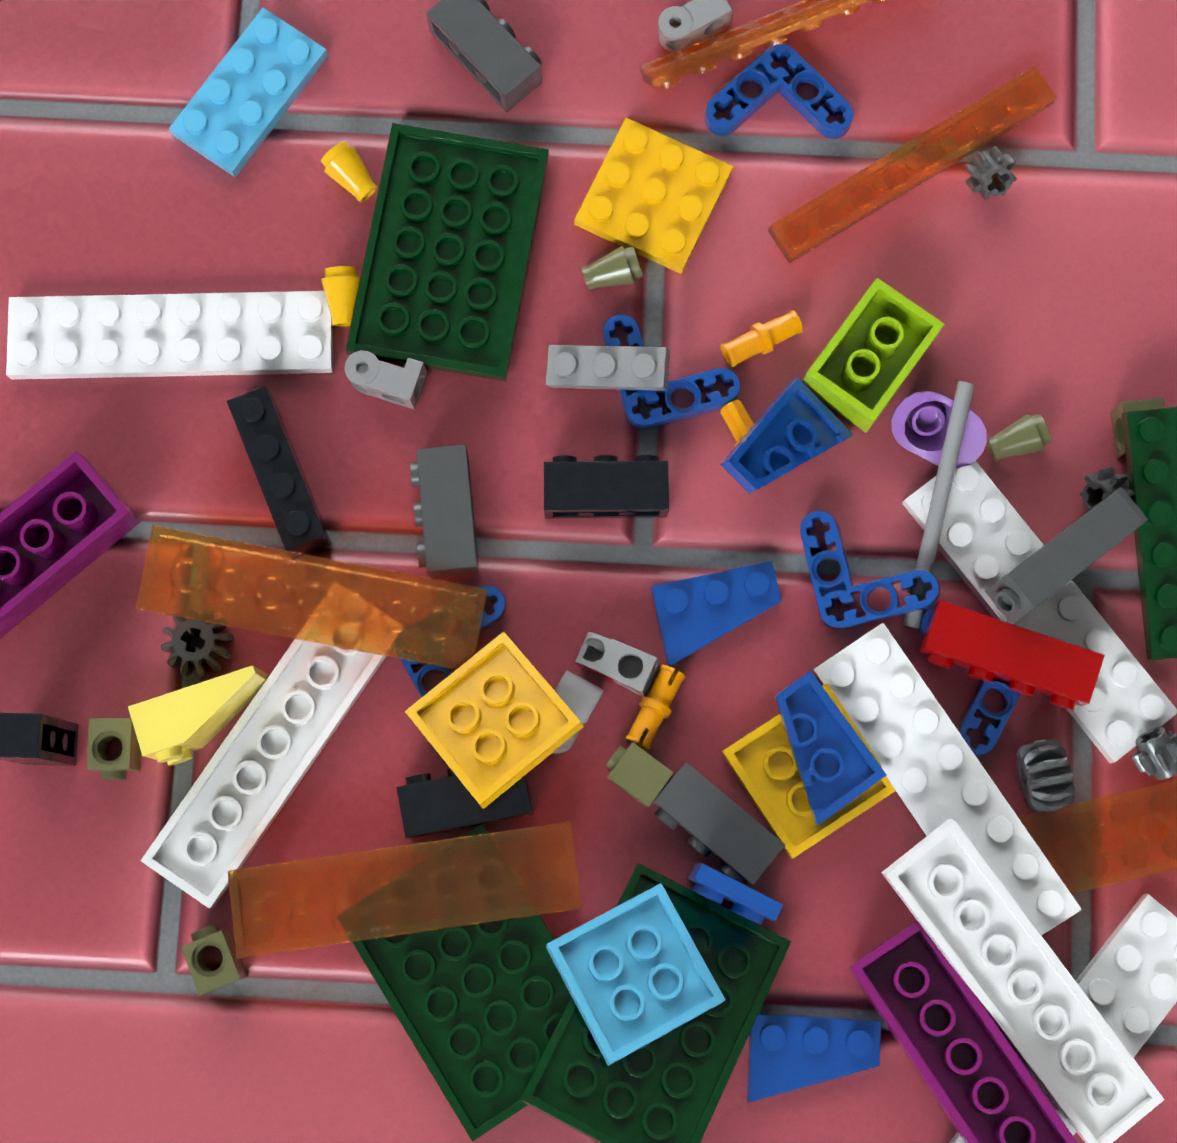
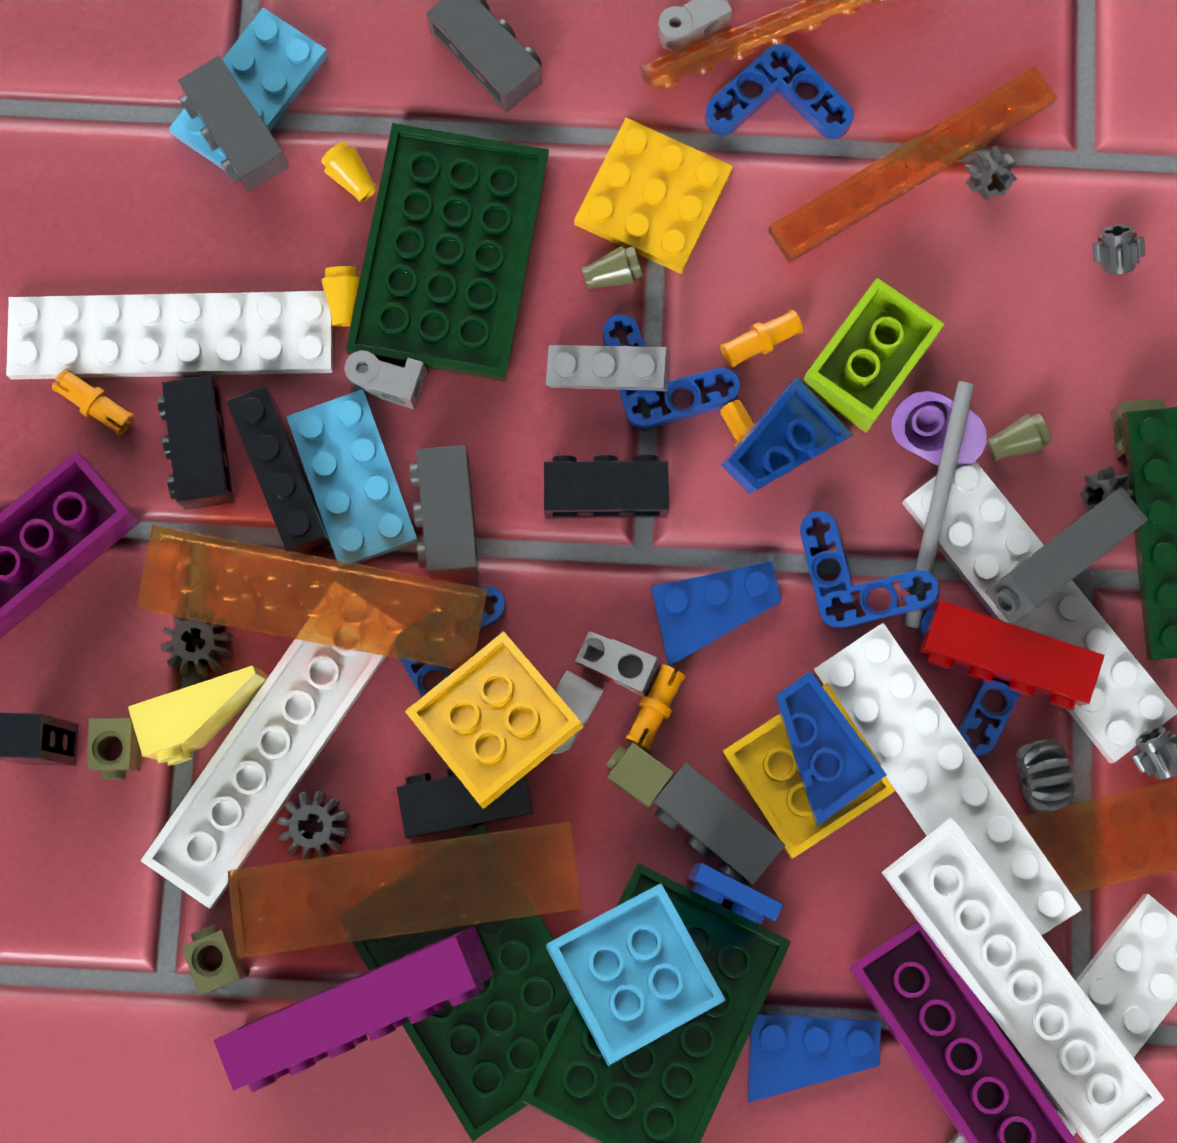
none -> light orange pin [52,369,135,436]
none -> black brick [157,375,234,510]
none -> dark grey brick [177,55,289,192]
none -> magenta brick [214,926,494,1092]
none -> dark grey gear [277,791,350,863]
none -> medium azure plate [286,389,418,570]
none -> dark grey gear [1092,225,1145,274]

